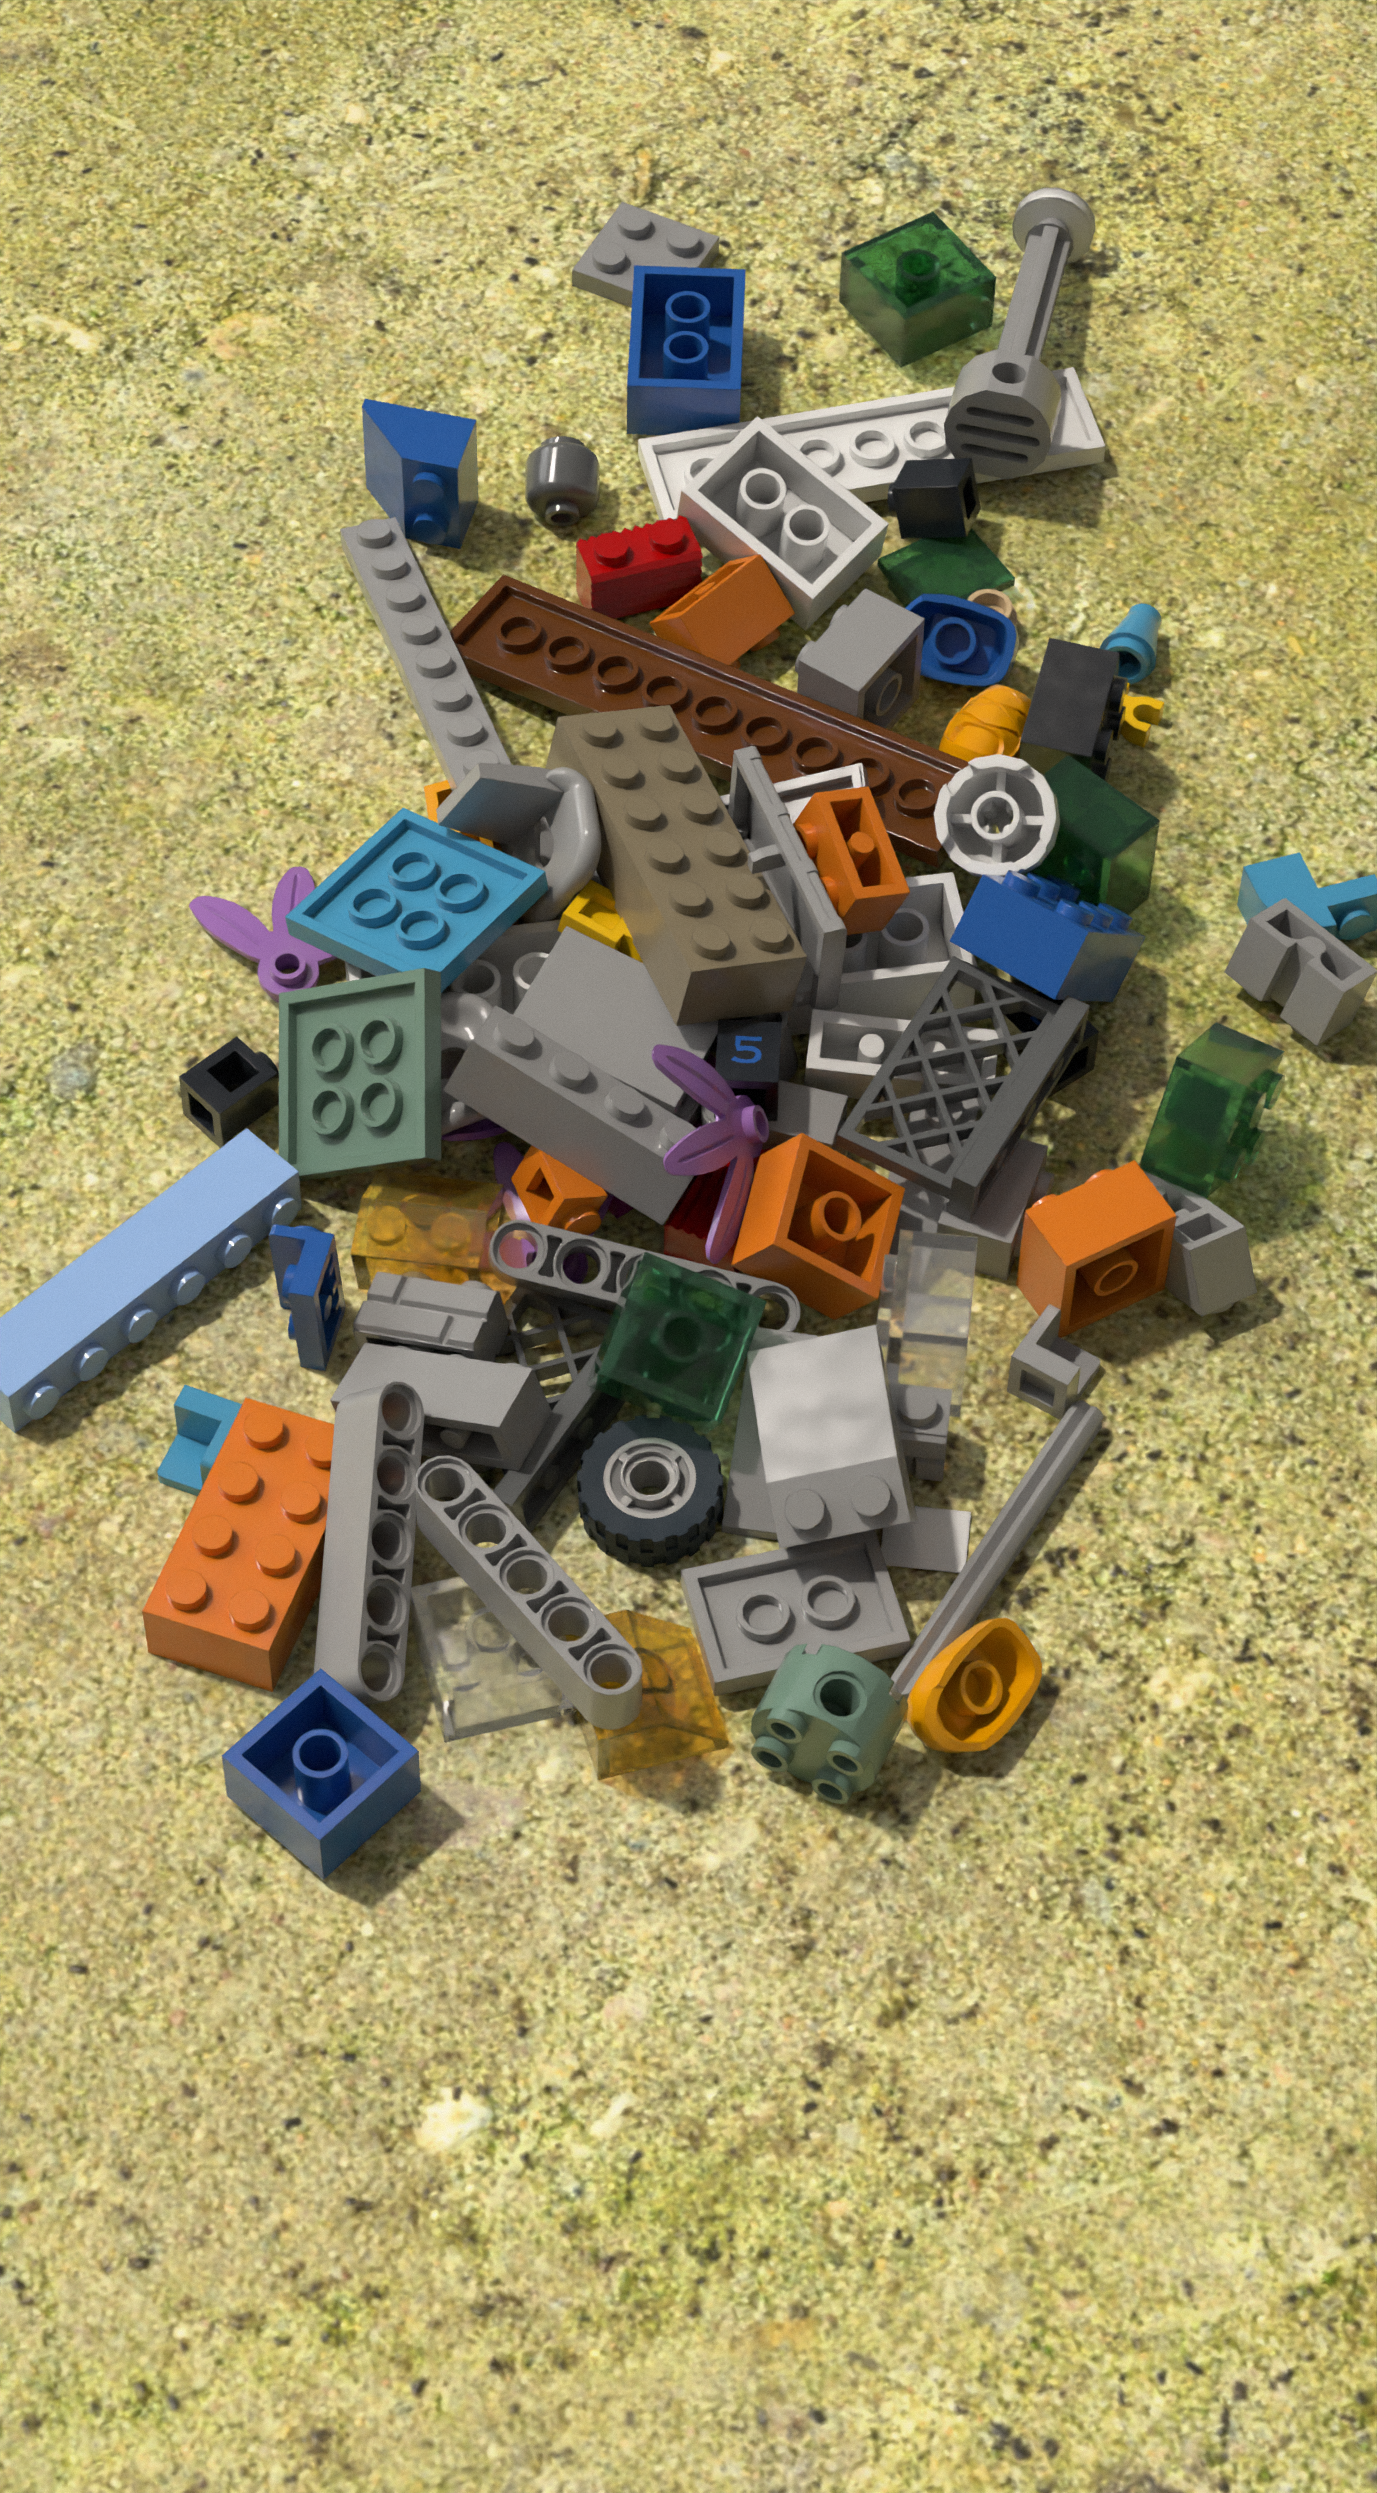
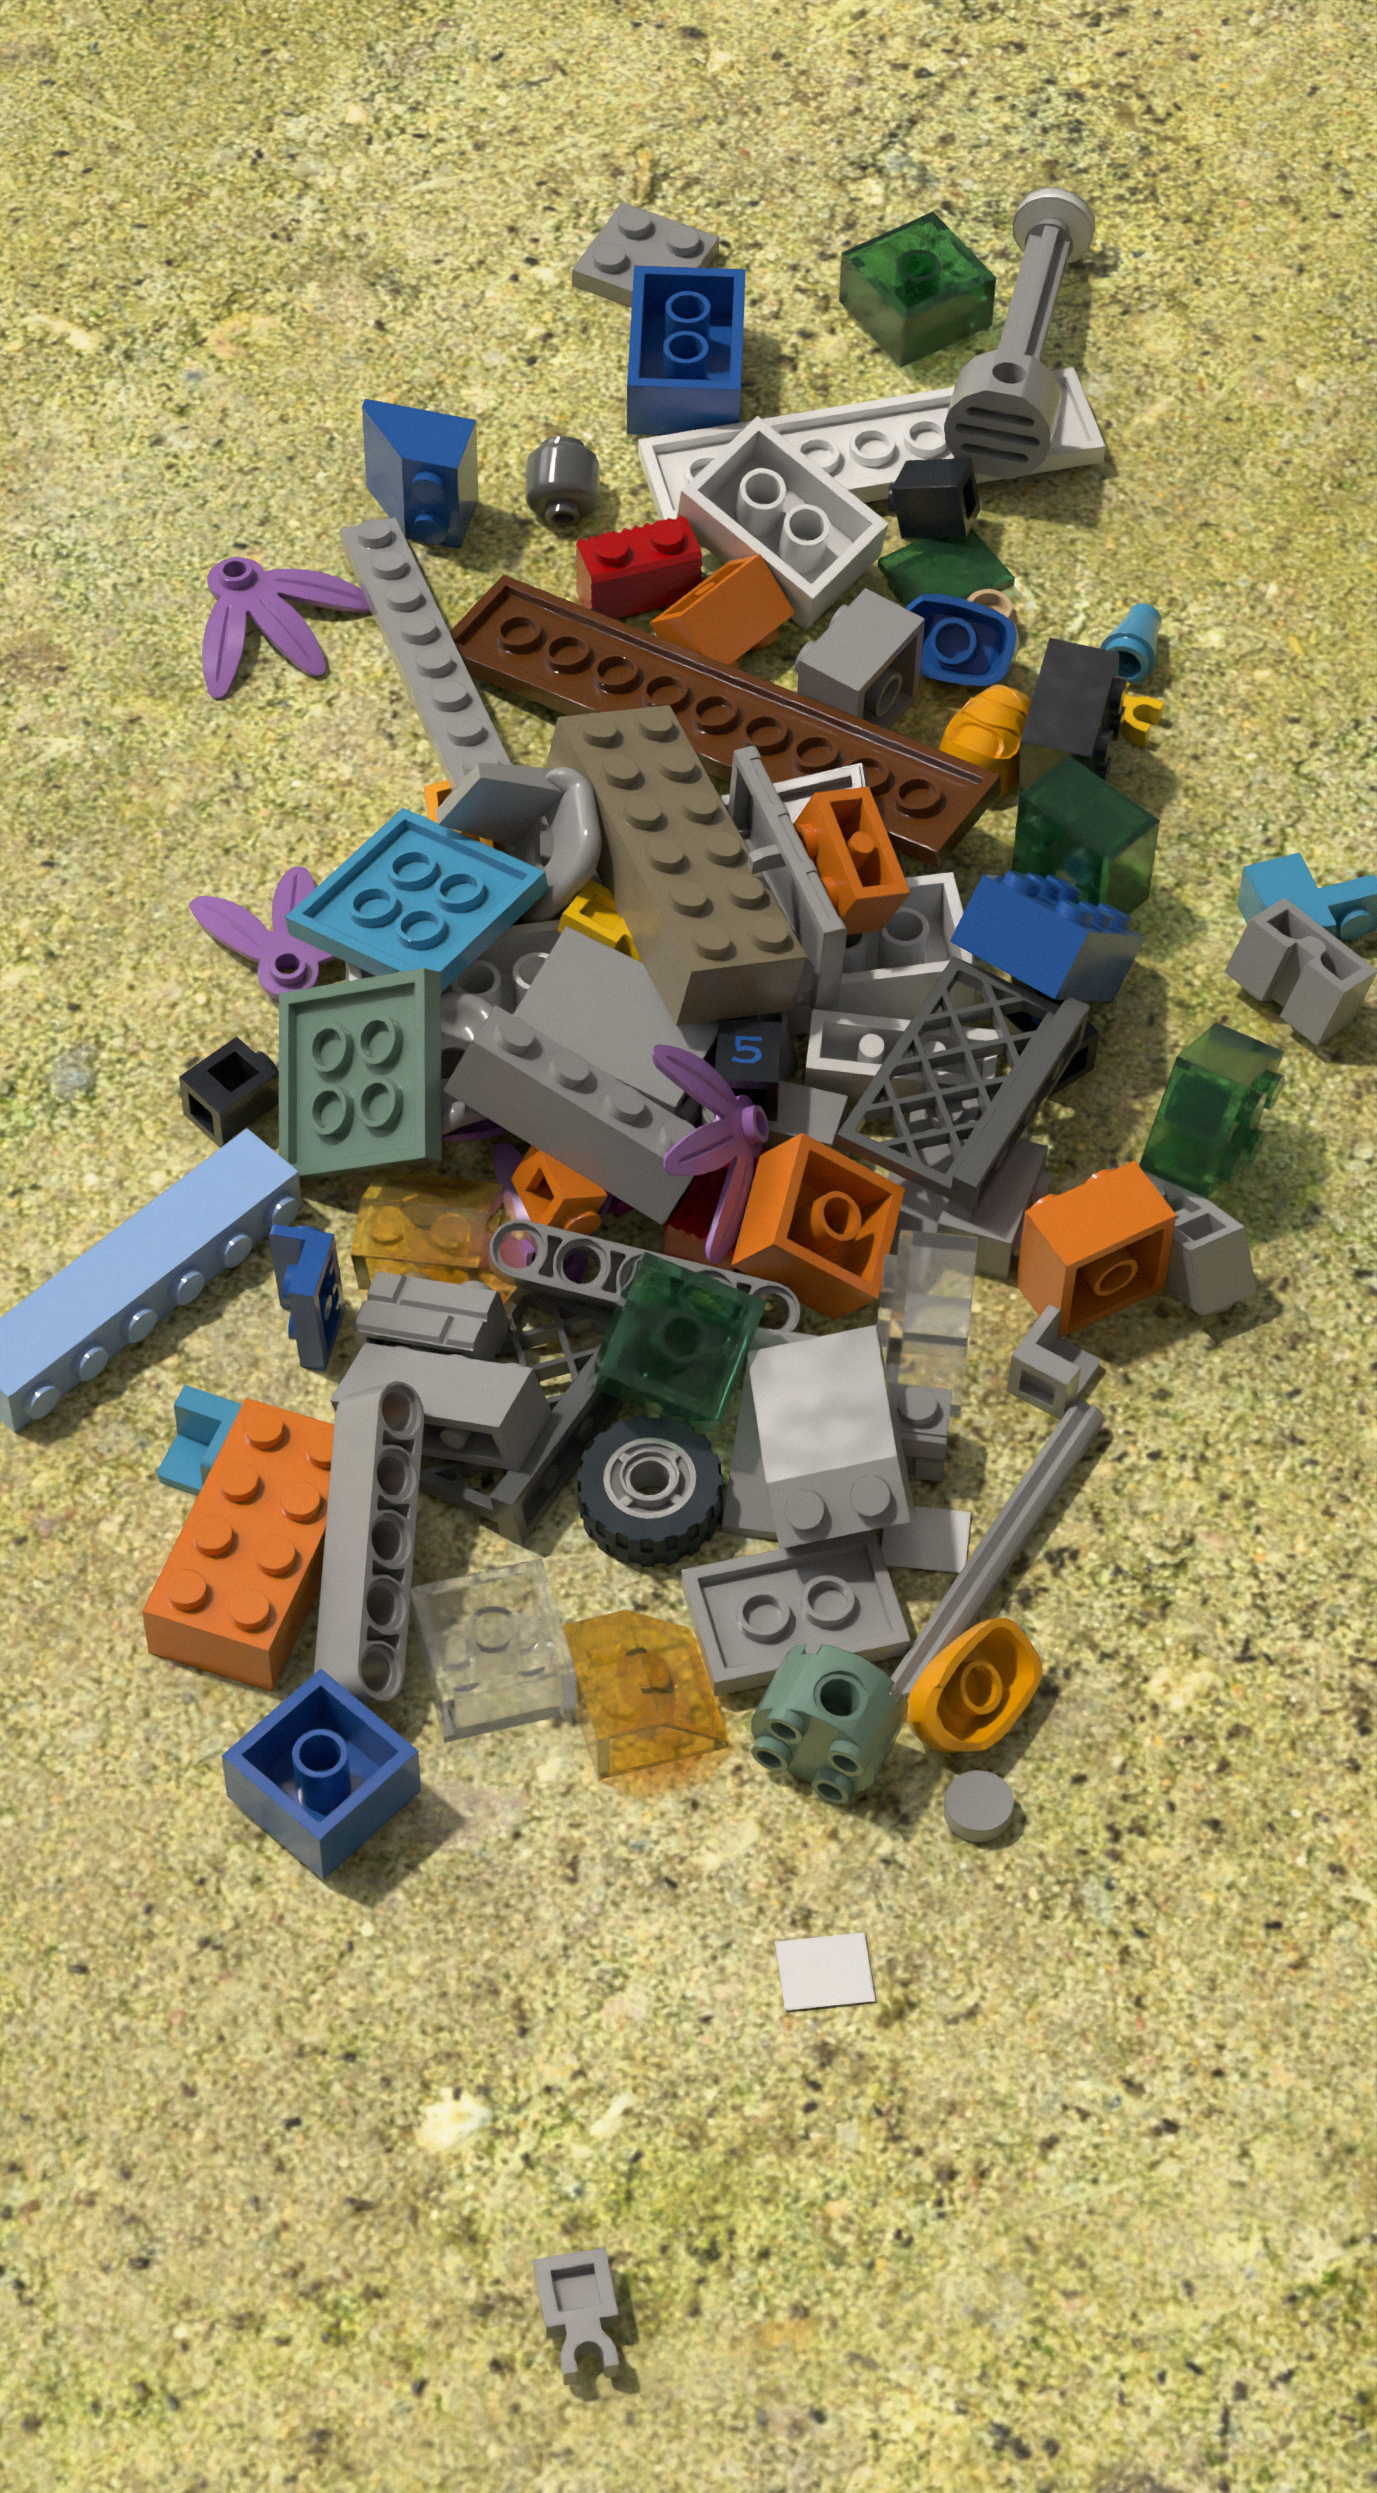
light grey beam [414,1455,642,1730] -> none
white cylinder [934,754,1060,877] -> none
none -> medium lavender plant [202,557,371,698]
none -> light grey plate [533,2247,619,2385]
none -> white sticker [775,1932,875,2011]
none -> light grey tile [944,1770,1014,1842]

